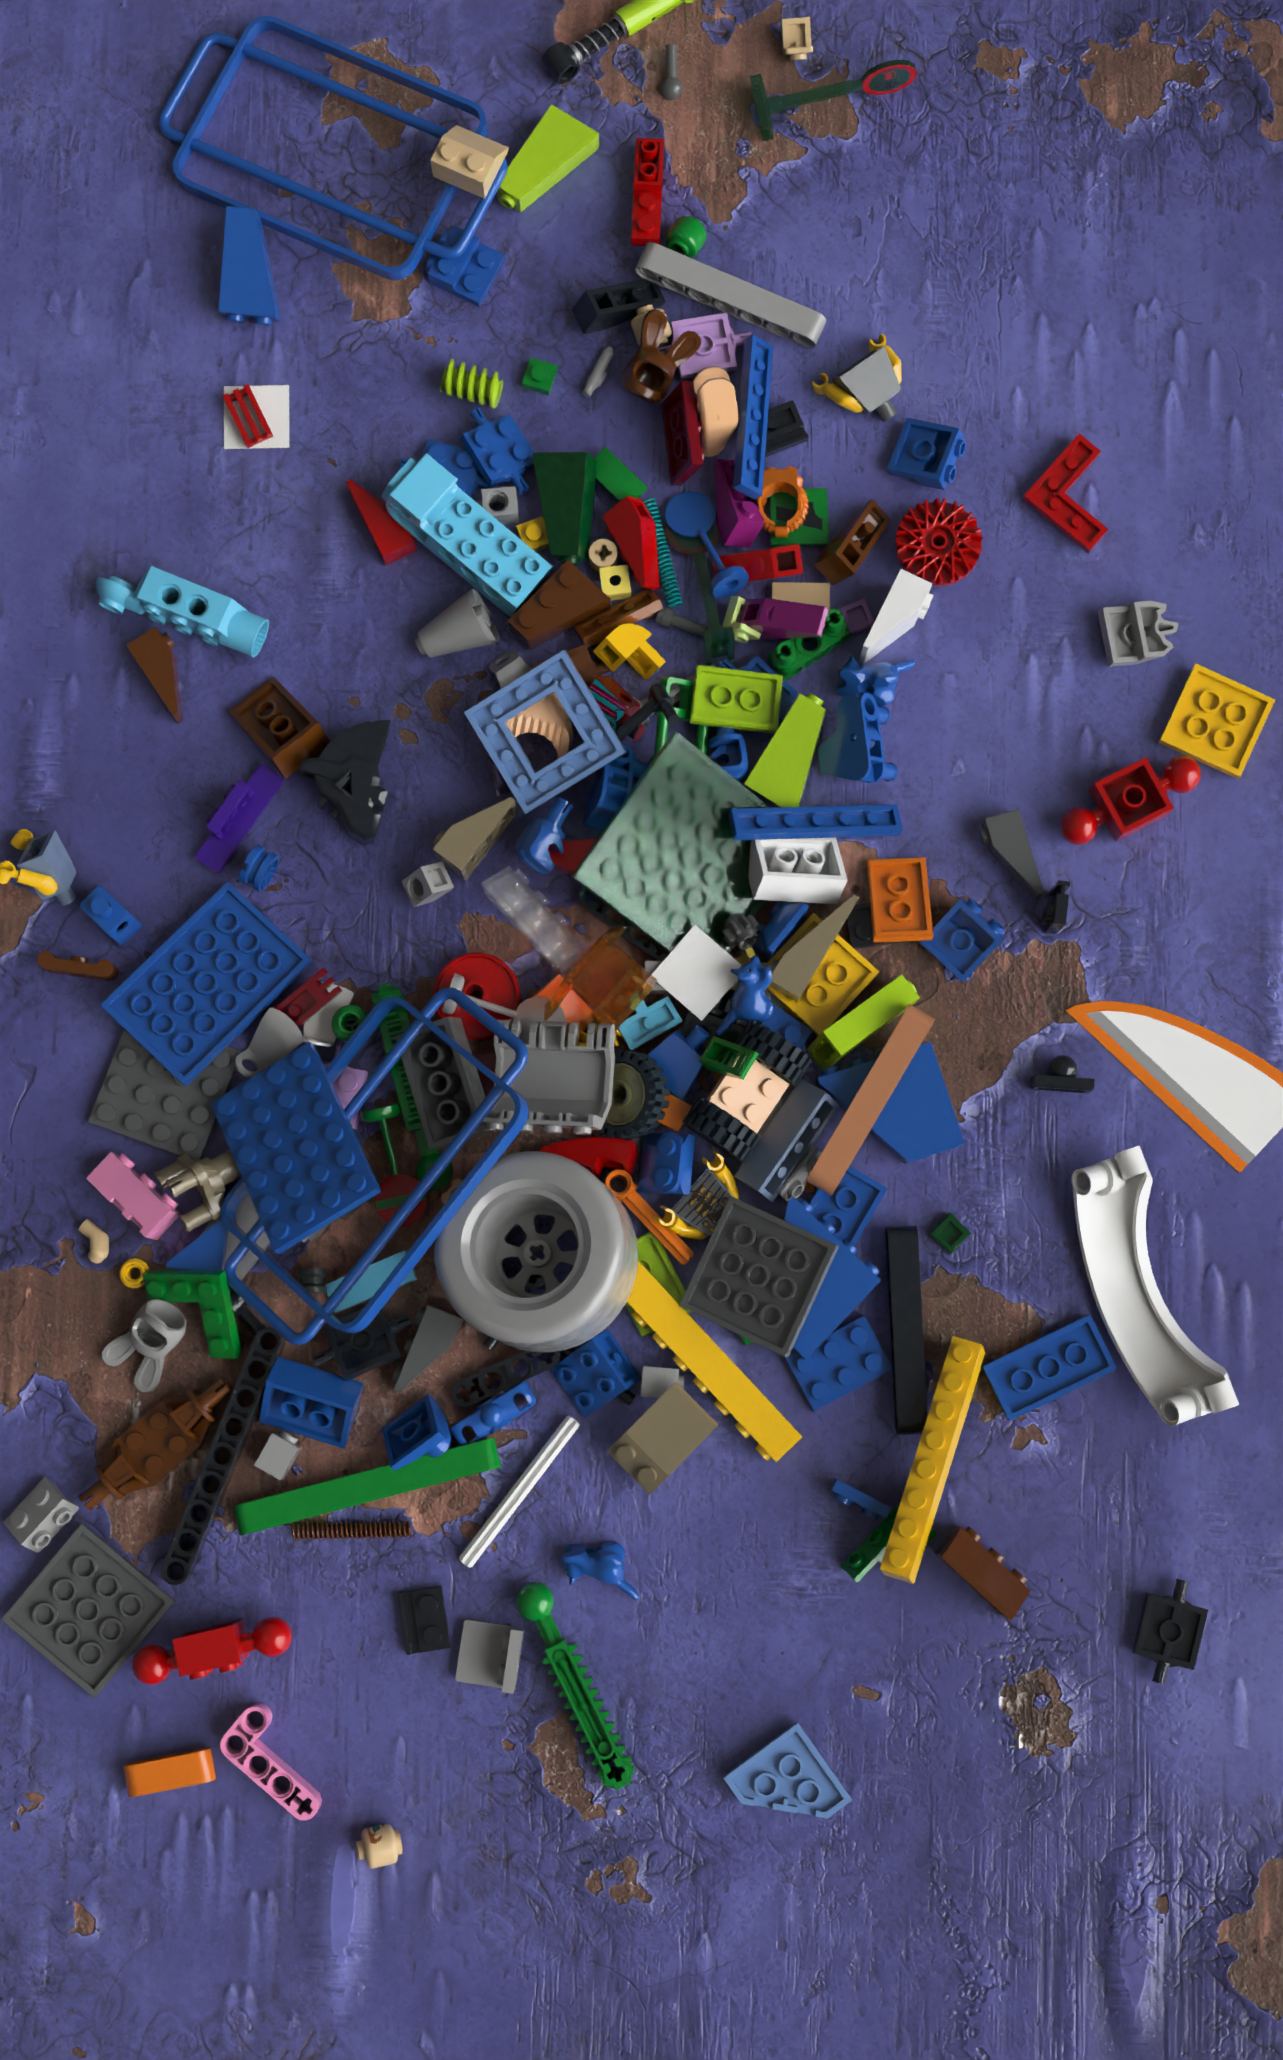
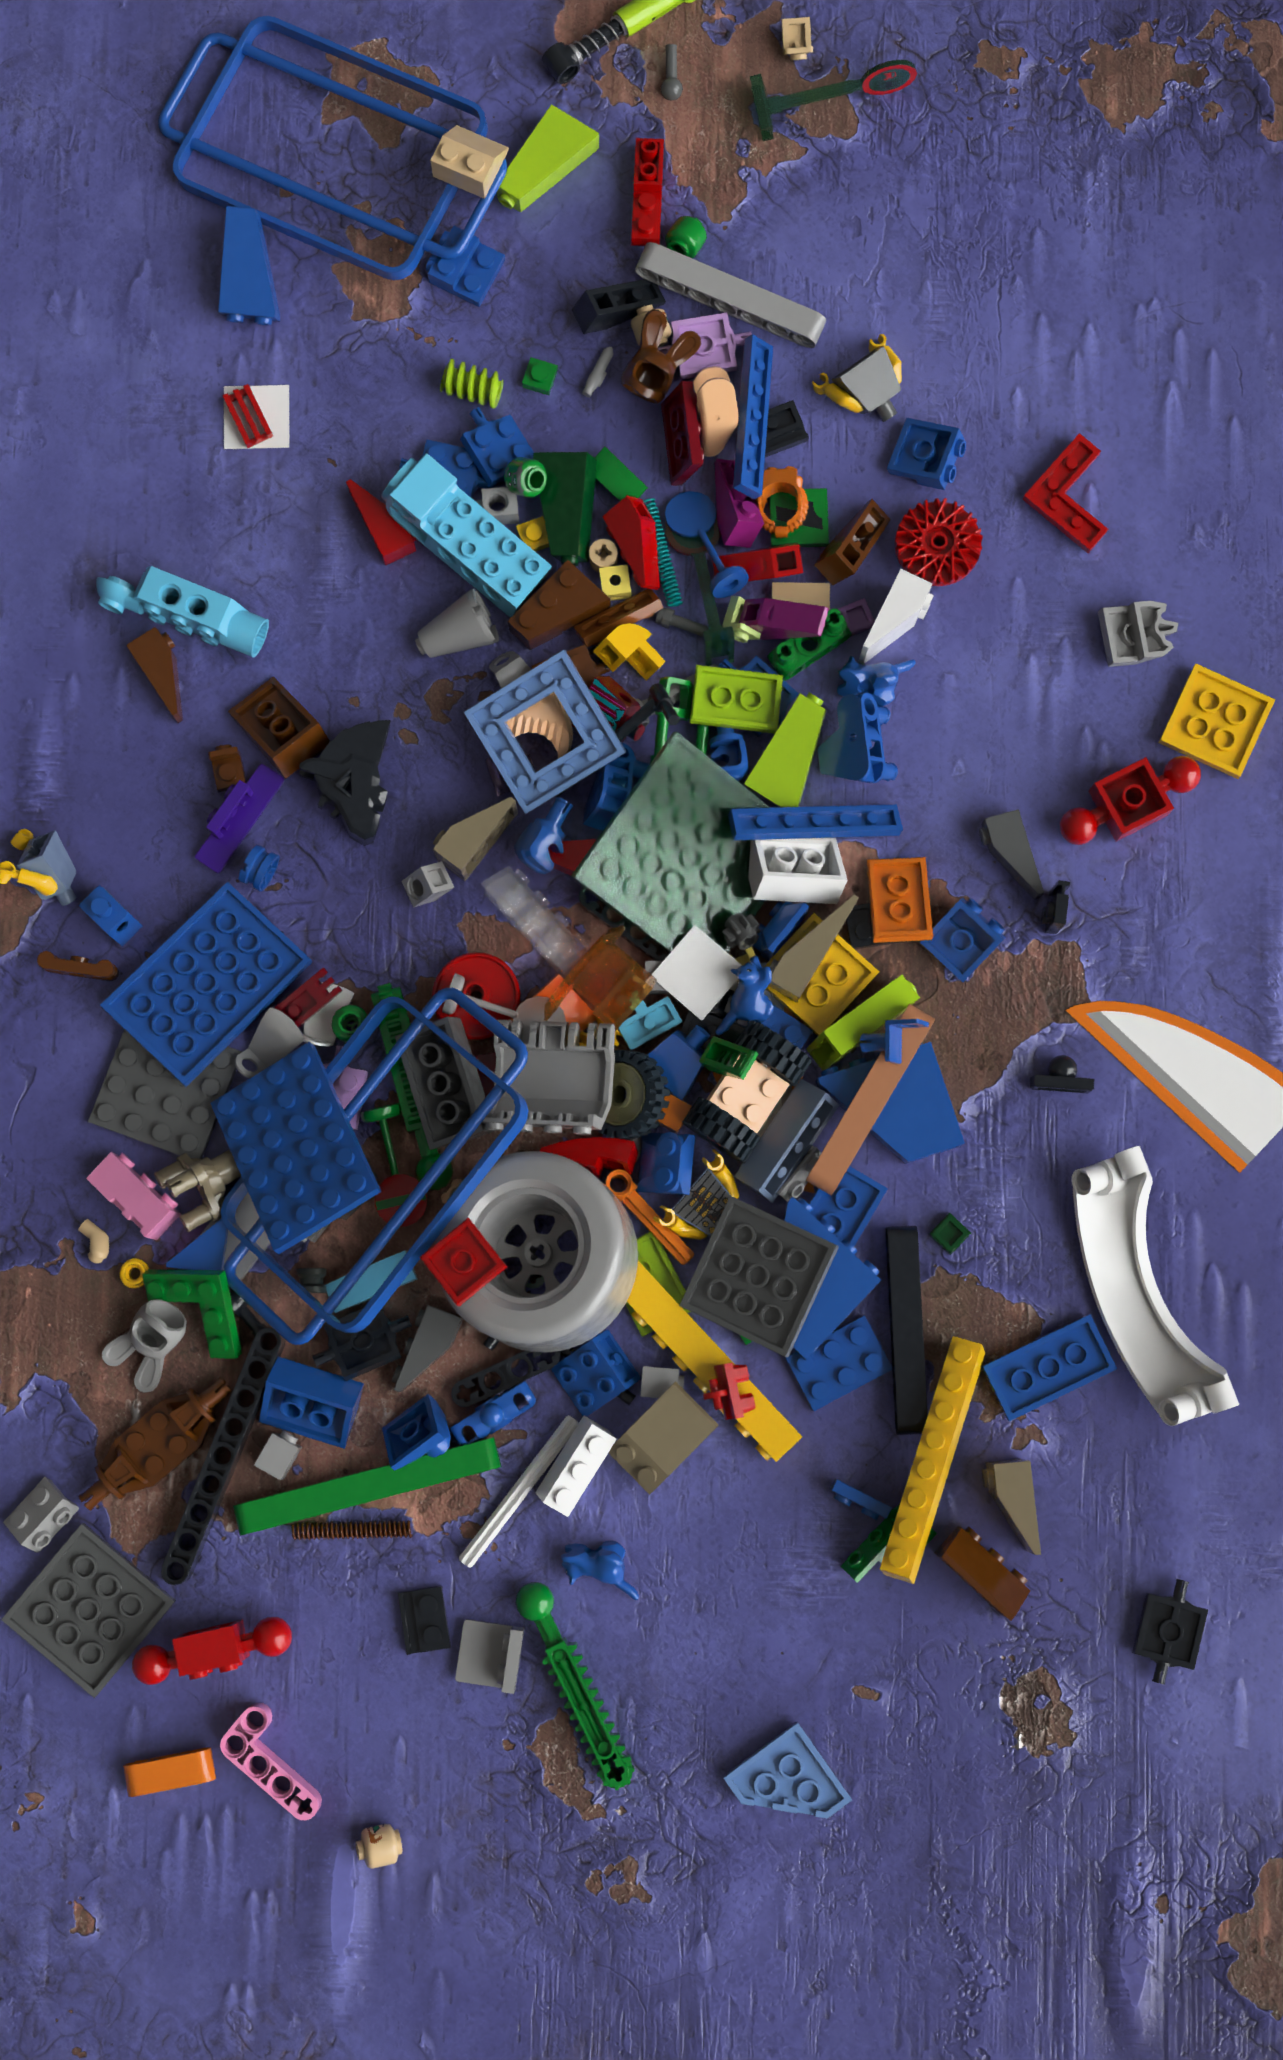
none -> reddish brown bracket [208,744,247,792]
none -> red plate [420,1218,507,1306]
none -> green head [504,457,547,497]
none -> white brick [535,1416,617,1517]
none -> red hips [703,1363,756,1420]
none -> blue bracket [860,1019,929,1064]
none -> dark tan slope [982,1459,1041,1555]

